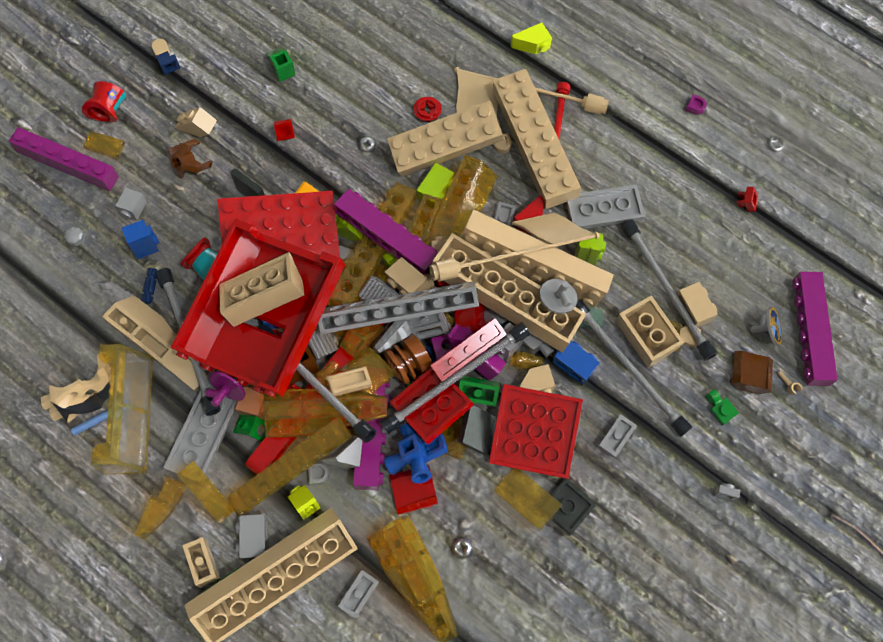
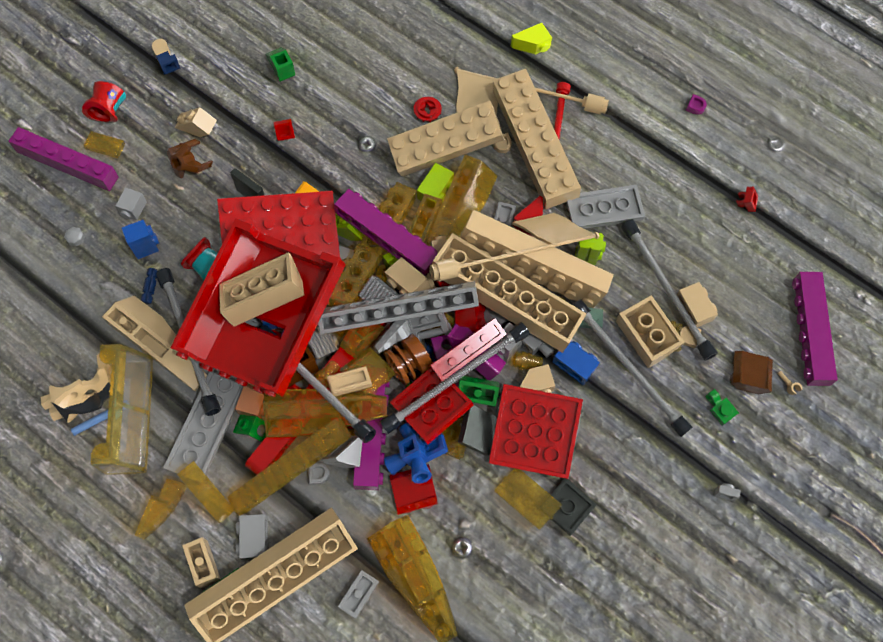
magenta shield [206,372,246,407] -> none
neon yellow slope [288,485,320,520] -> none
light grey shield [539,279,578,314] -> none
light grey plate [598,414,637,459] -> none
shield [751,307,782,345] -> none

